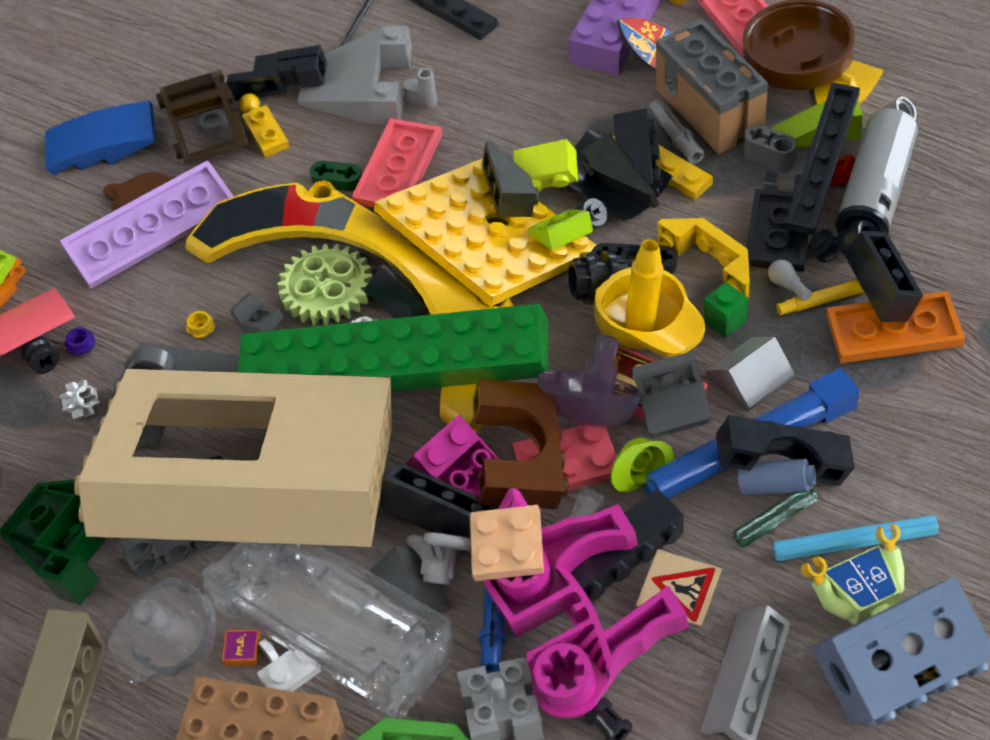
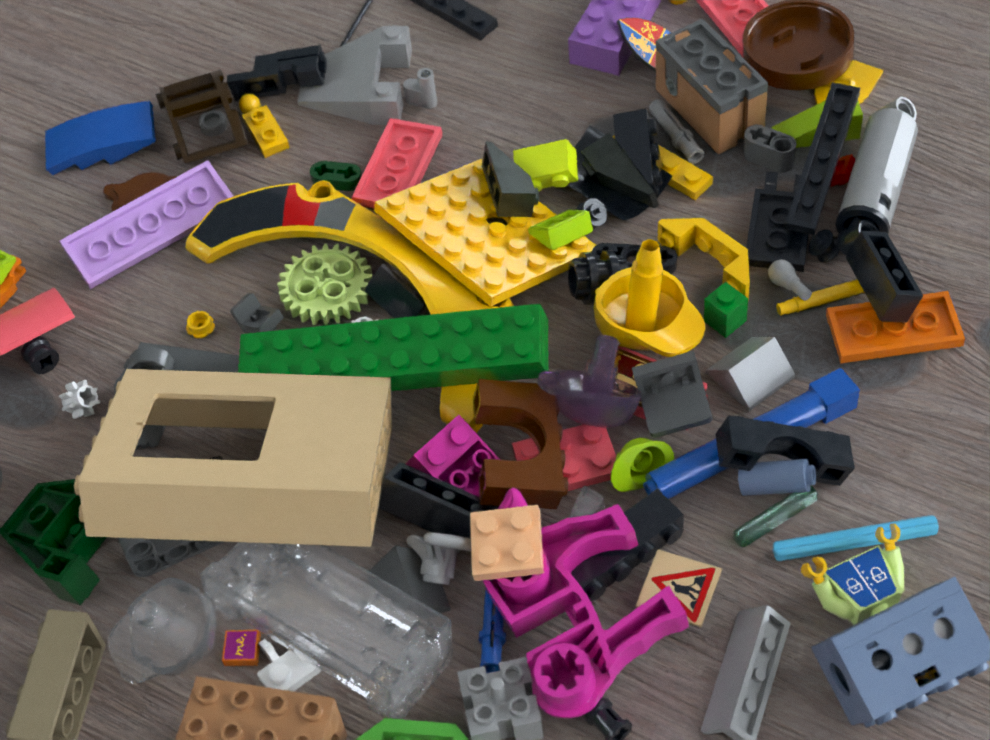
dark purple plate [65,327,96,356] -> none

